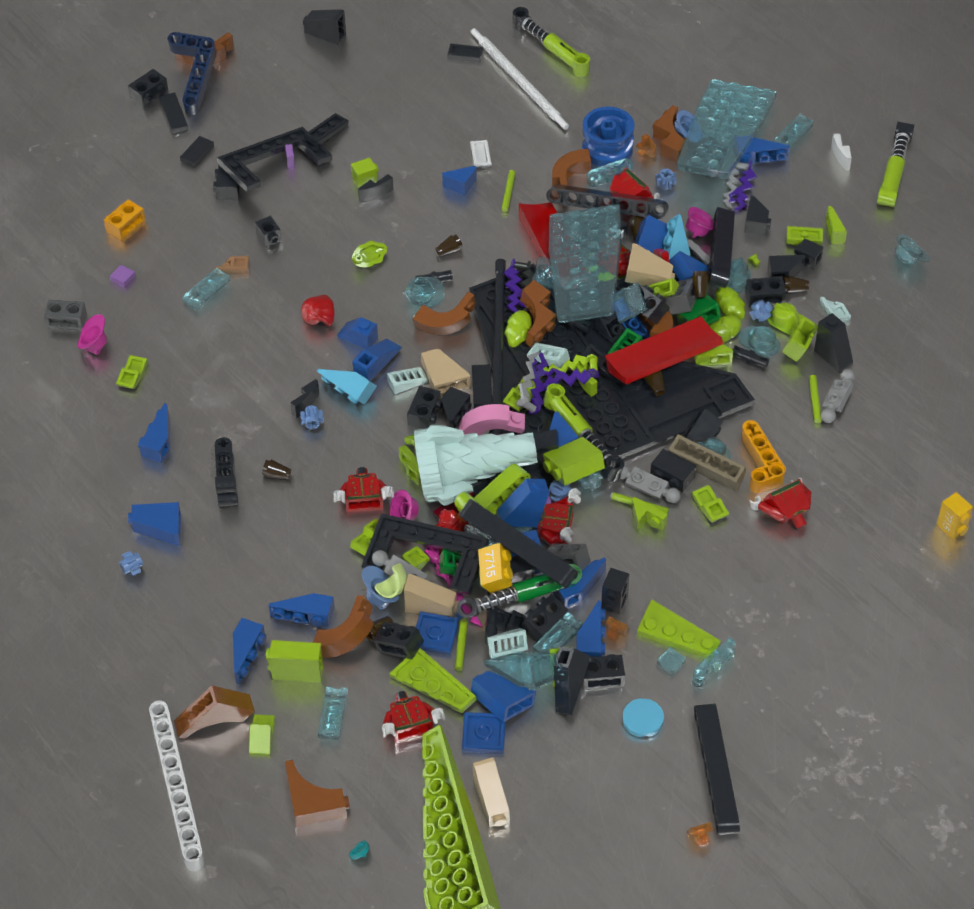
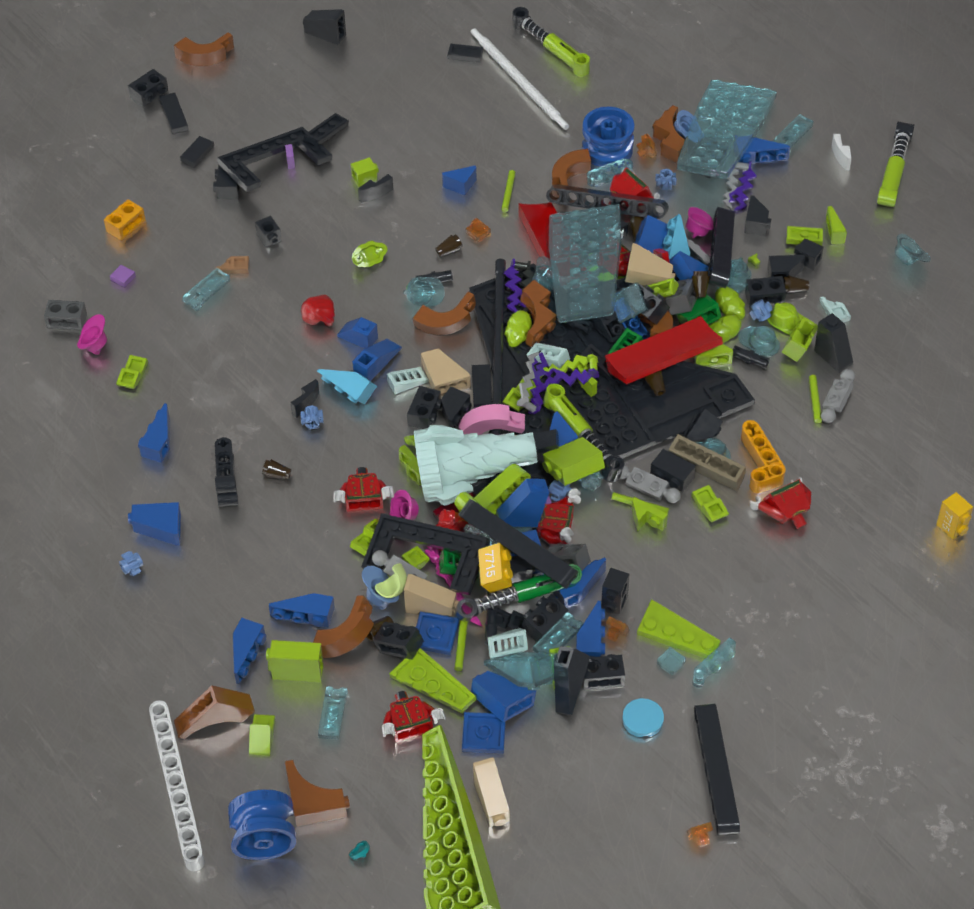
dark blue beam [167,32,217,115] -> none
white tile [470,140,492,168] -> none
none -> blue piece [228,790,296,860]
none -> clear orange tile [466,218,491,242]

